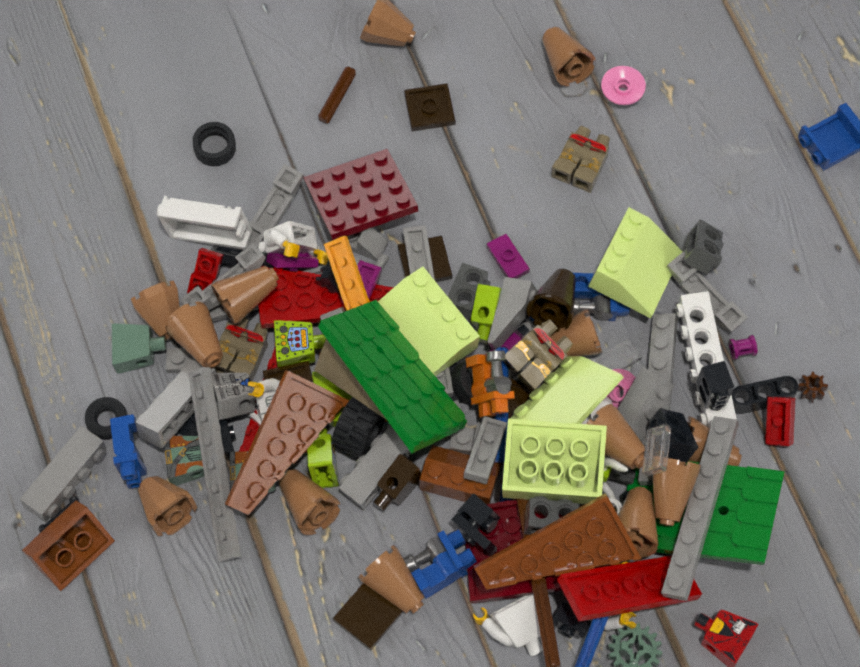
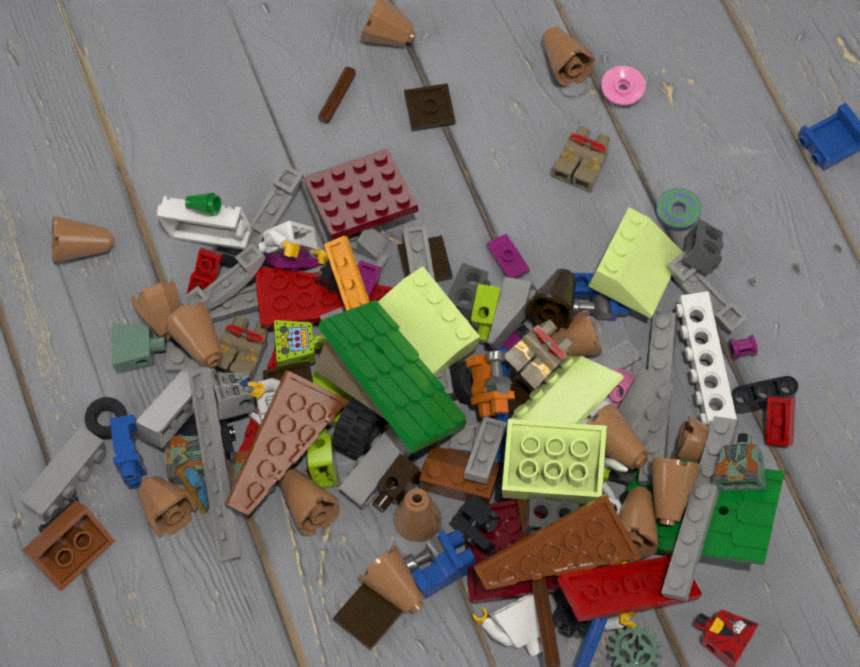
black tyre [193,122,236,167] -> none
medium nougat cone [211,266,279,324] -> none
clear tile [642,424,671,477] -> none
black brick [648,408,699,463] -> none
black brick [696,361,734,409] -> none
reddish brown gear [798,371,828,403] -> none
none -> medium nougat cone [52,216,114,262]
none -> slope [175,459,209,513]
none -> green cone [185,193,222,216]
none -> medium nougat cone [393,488,442,542]
none -> sand blue tile [656,188,701,231]
none -> torso [713,433,766,491]

